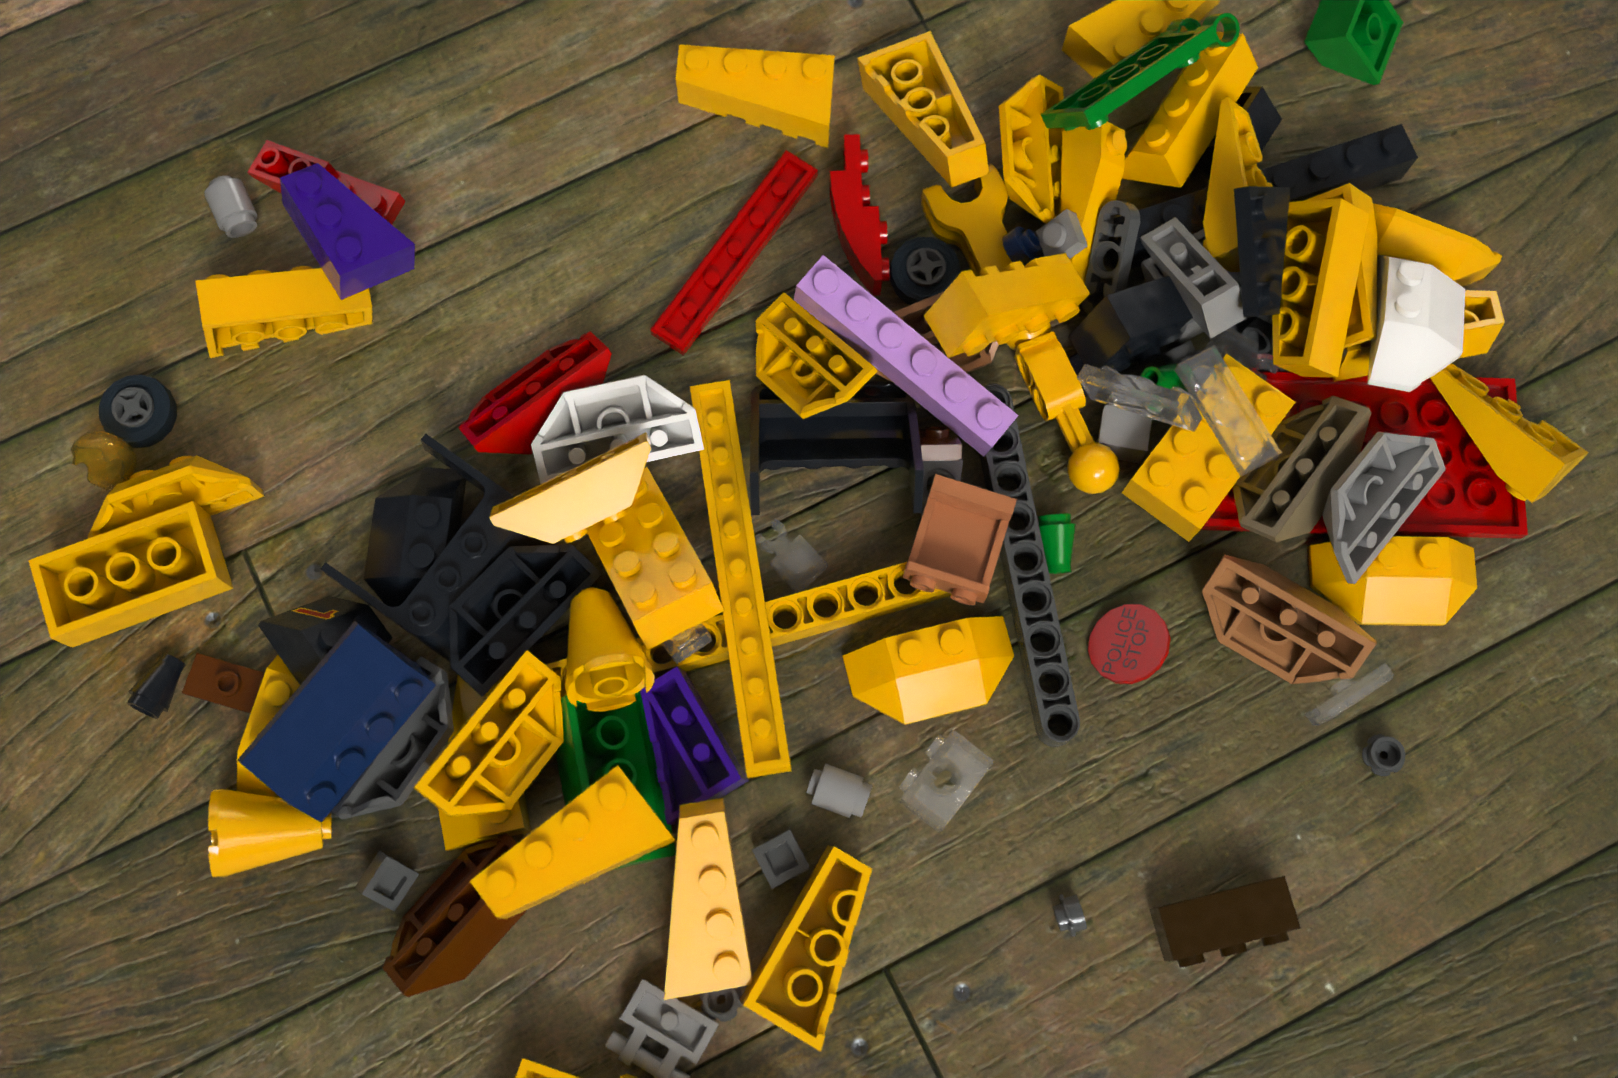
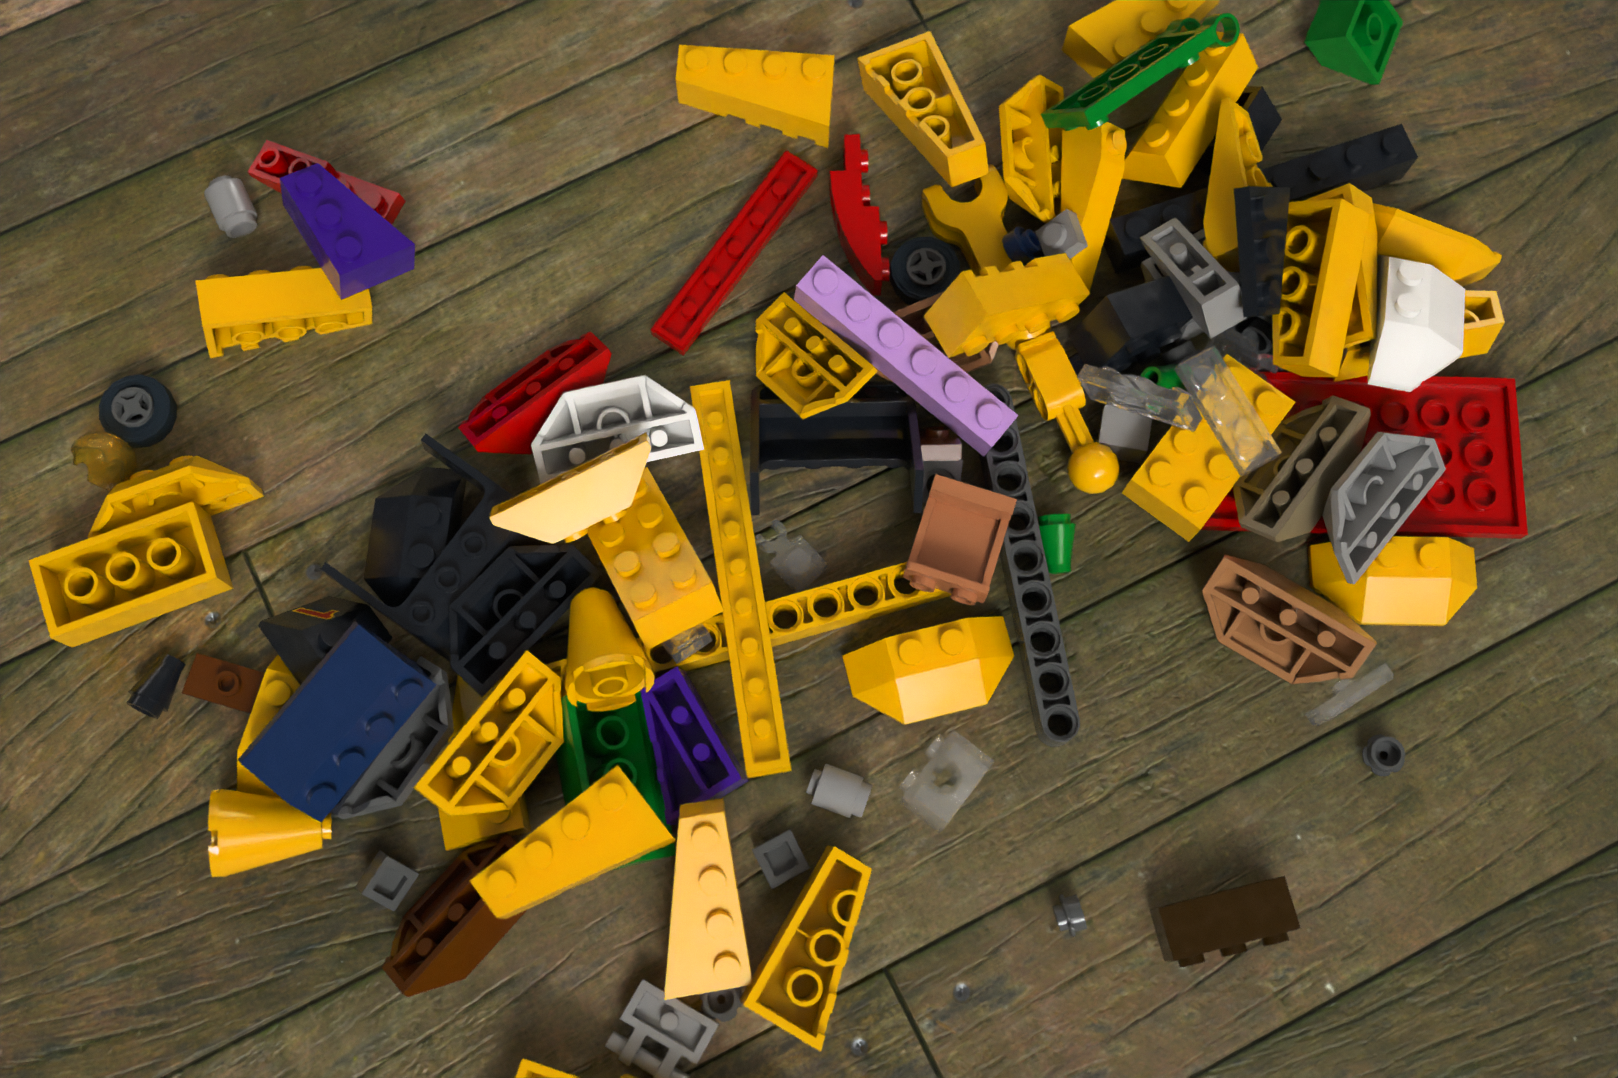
dark grey beam [1082,200,1140,315] -> none
red piece [1088,604,1171,684] -> none
yellow wedge [1430,363,1589,503] -> none

